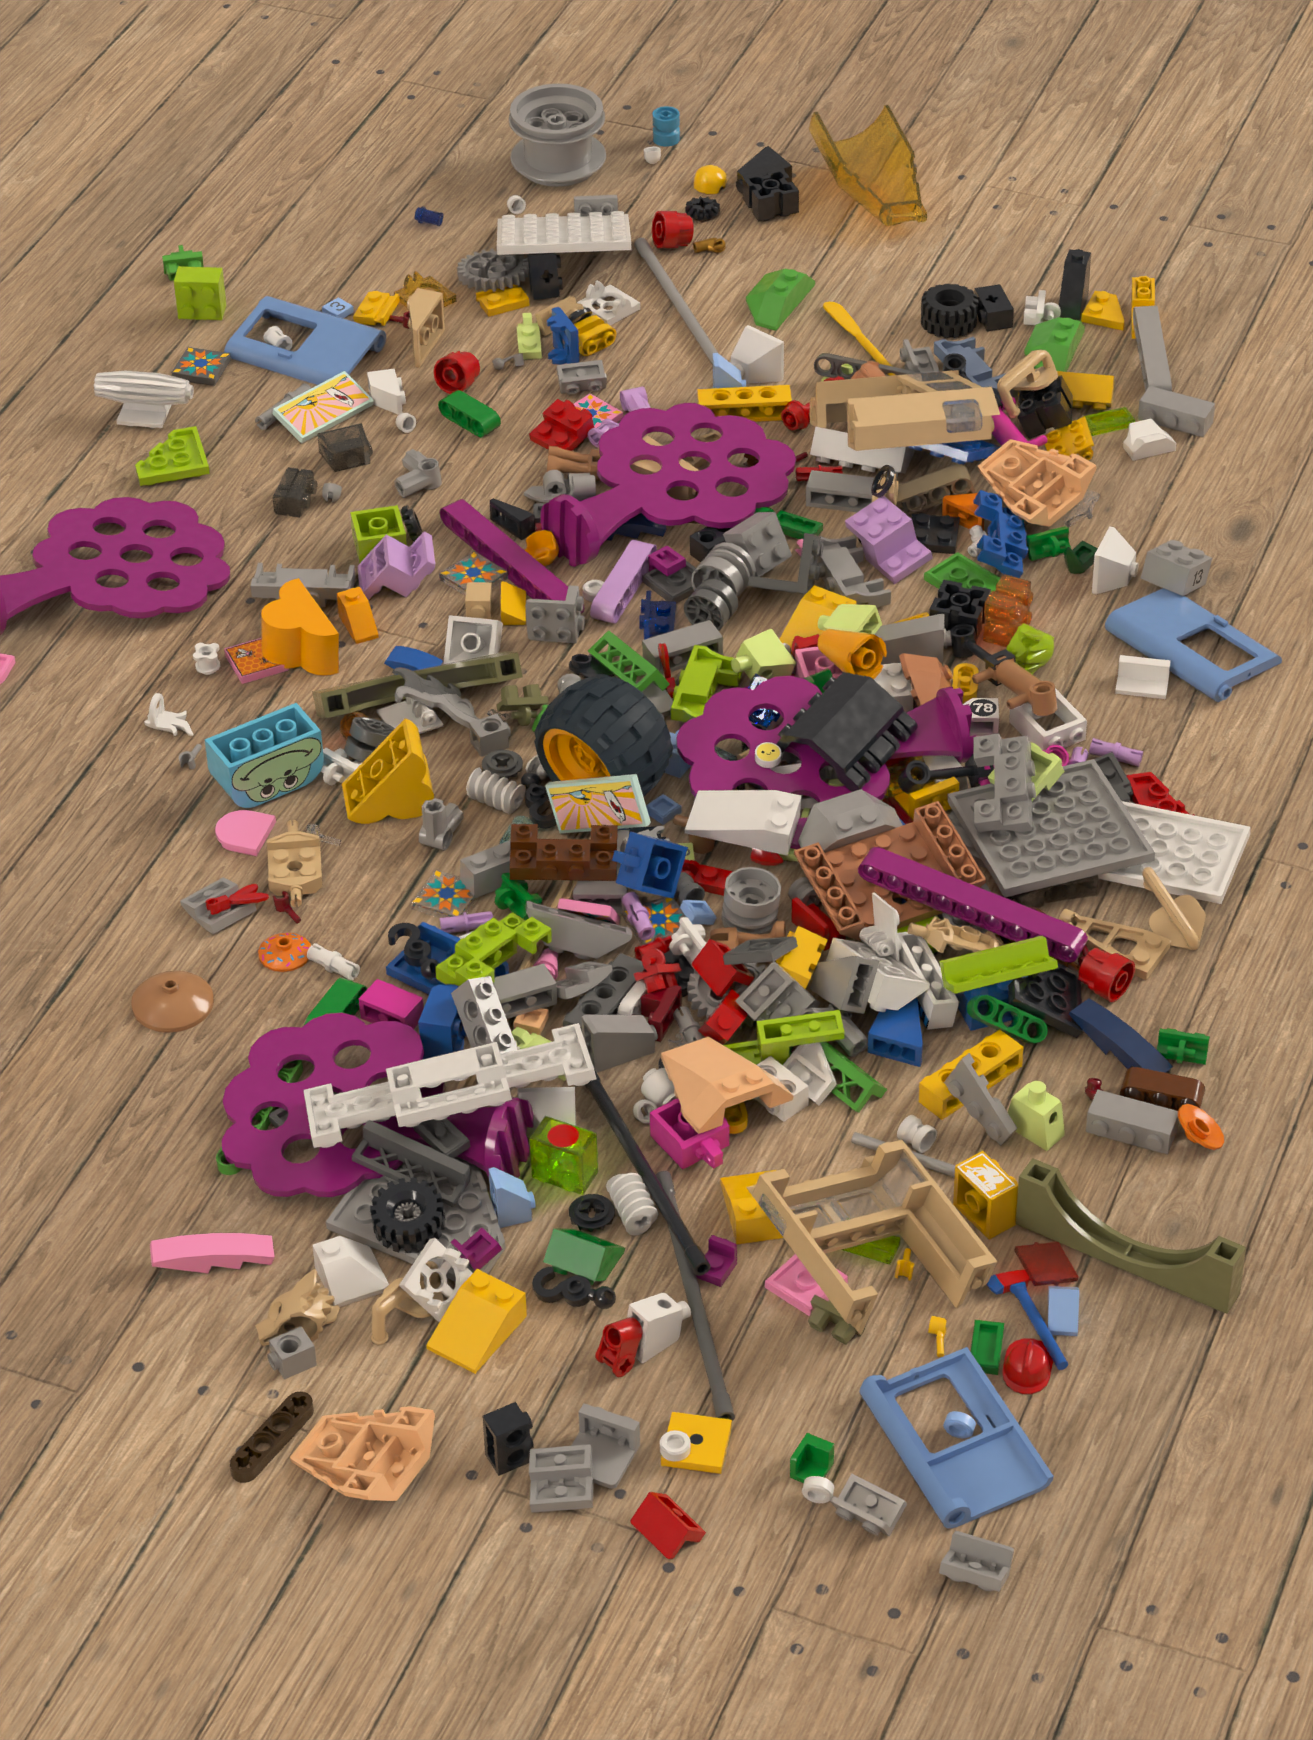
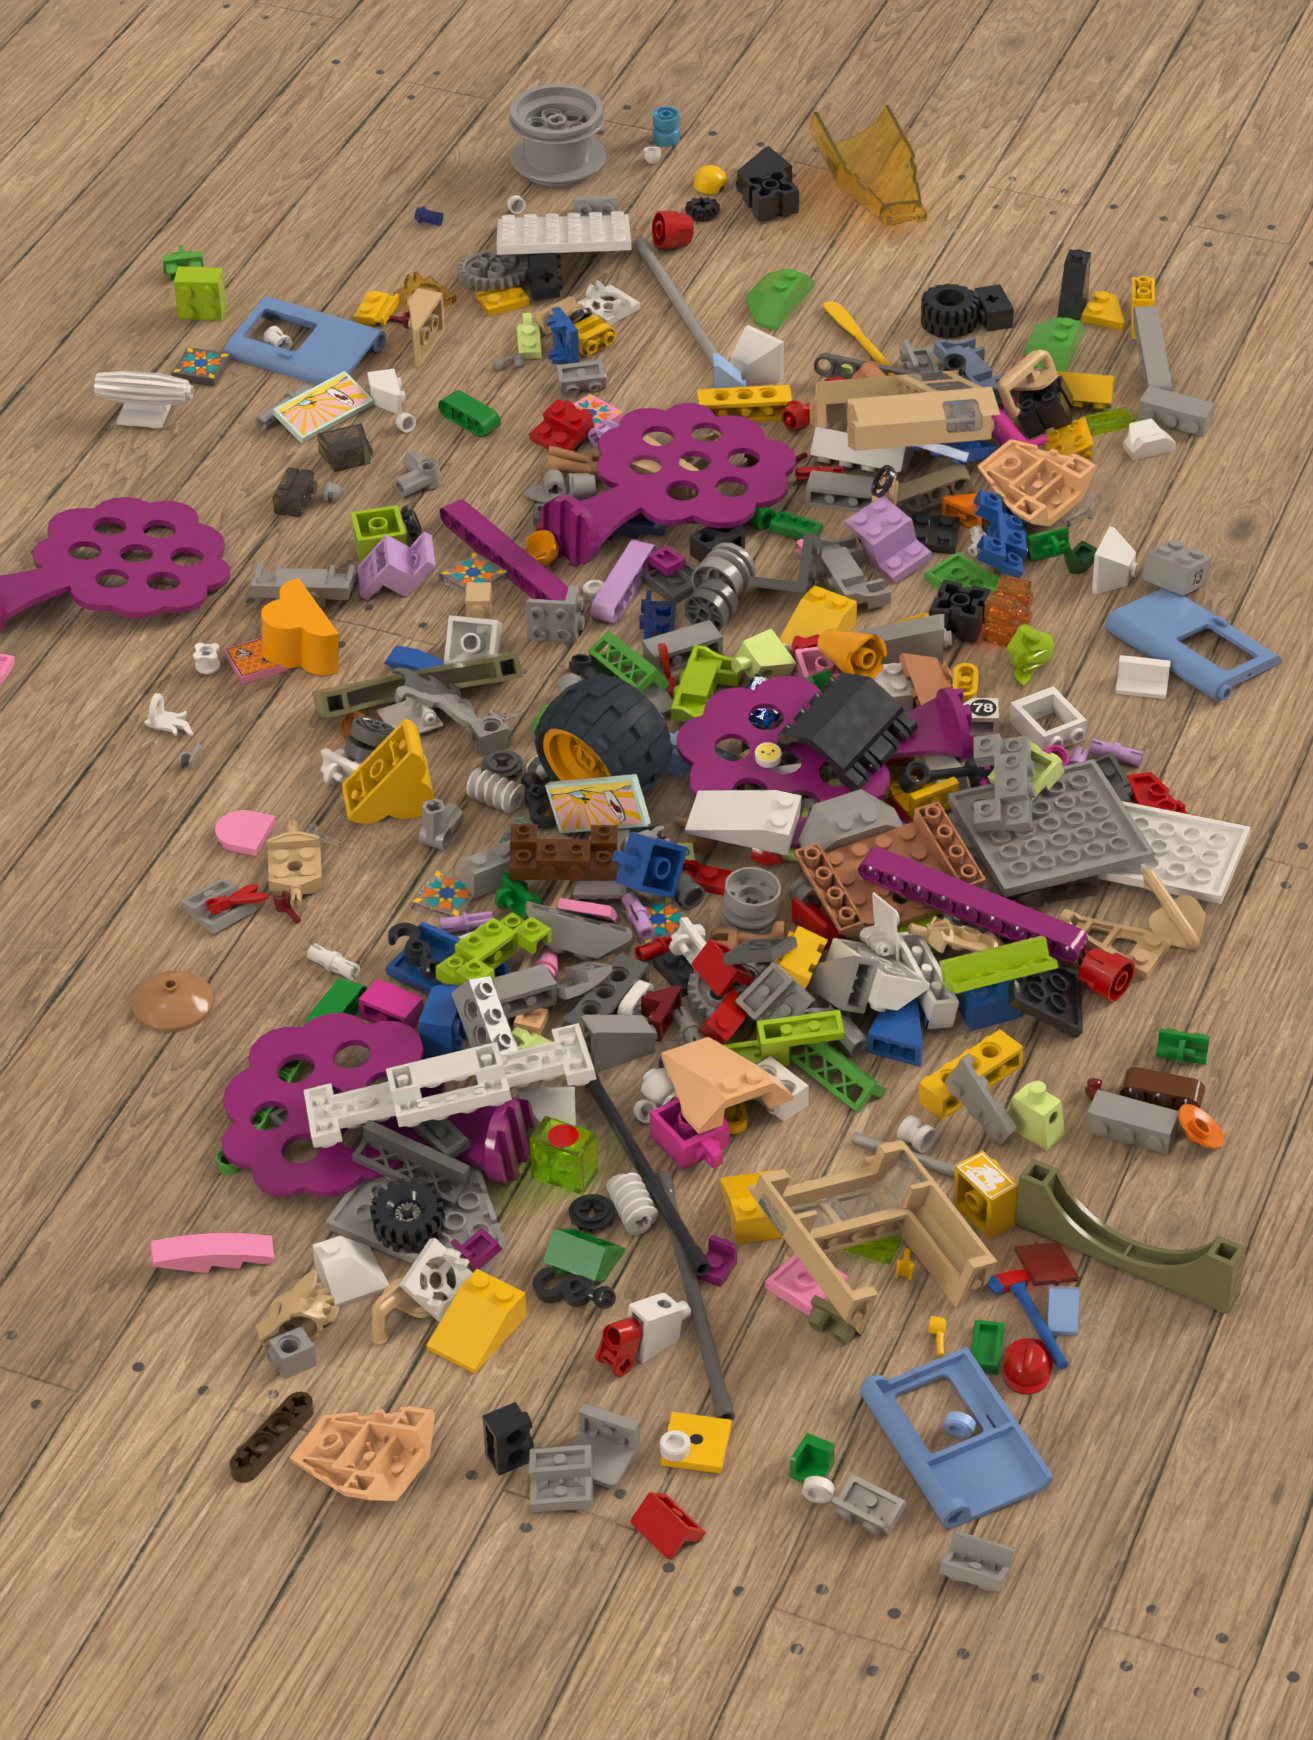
lime plate [135,426,210,486] -> none
medium azure brick [205,703,324,808] -> none
orange dish [258,932,311,972] -> none
light blue tile [322,297,354,318] -> none
light orange slope [337,587,379,644] -> none
red piece [433,351,480,394] -> none
black slope [489,498,535,540] -> none
light blue slope [489,1167,536,1228] -> none
olive hips [496,684,549,726] -> none
yellow slope [501,581,526,625] -> none
lavender piece [620,386,651,412] -> none
red hips [634,949,681,993] -> none
light blue tile [646,794,682,825] -> none
light blue tile [680,900,717,925] -> none
pearl gold arm [693,237,726,253] -> none
light grey brick [723,512,792,577] -> none
white wing [783,1042,837,1106] -> none
yellowish green torso [818,604,882,635] -> none
medium nougat piece [950,624,1057,716] -> none
green beam [967,995,1048,1043] -> none
white hips [1024,290,1061,325] -> none
dark blue slope [1069,998,1173,1073] -> none

